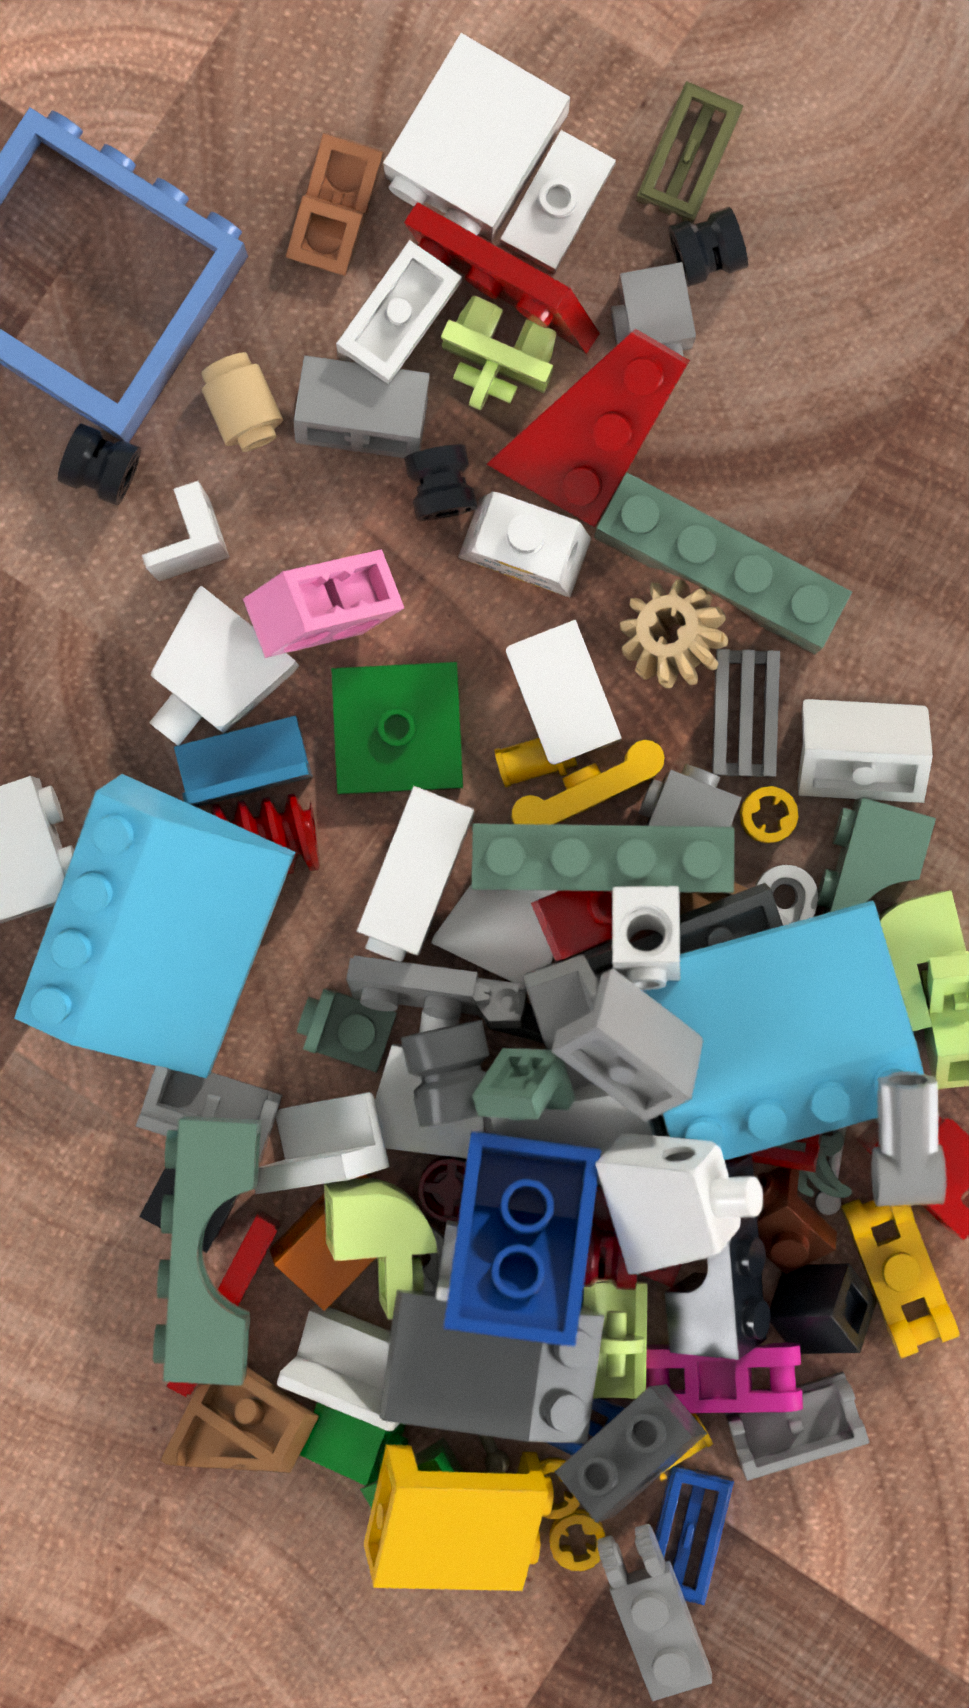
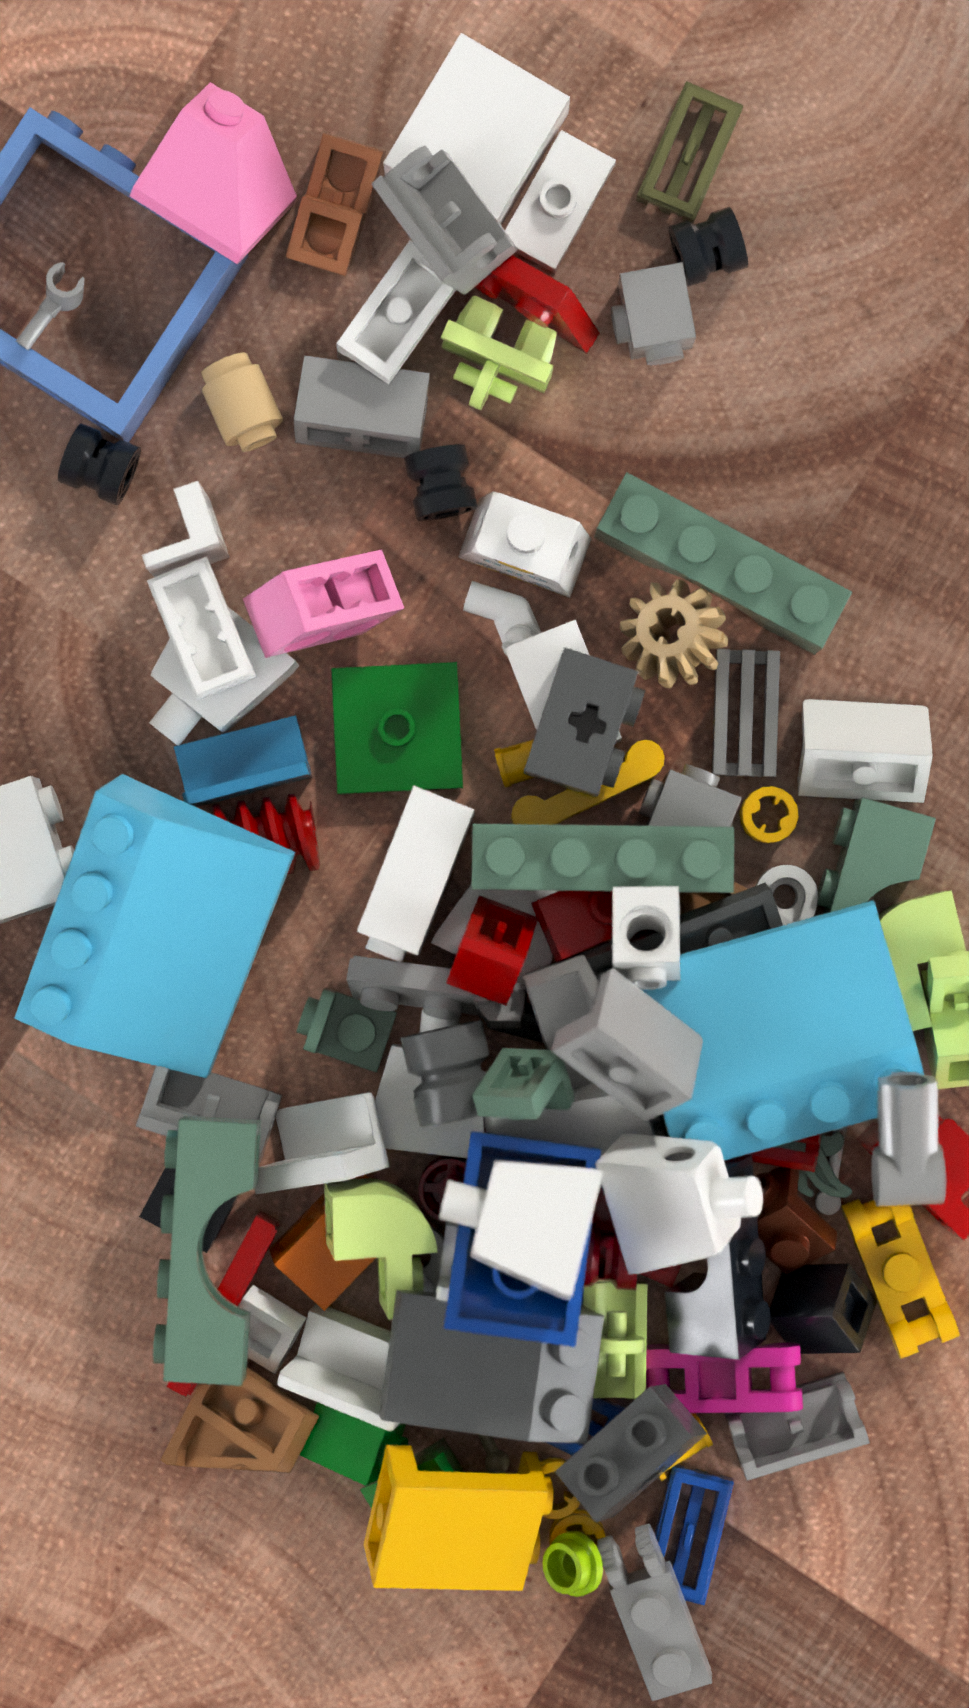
red wing [486,328,690,528] -> none
none -> light grey hand [16,262,84,351]
none -> bright pink slope [130,82,297,264]
none -> white plate [147,556,256,701]
none -> white plate [238,1285,307,1374]
none -> light grey hinge [371,146,518,295]
none -> white torso [439,1161,603,1300]
none -> red slope [446,895,538,1006]
none -> white arm [463,581,541,655]
none -> dark grey brick [523,647,645,797]
none -> lime plate [542,1531,603,1597]

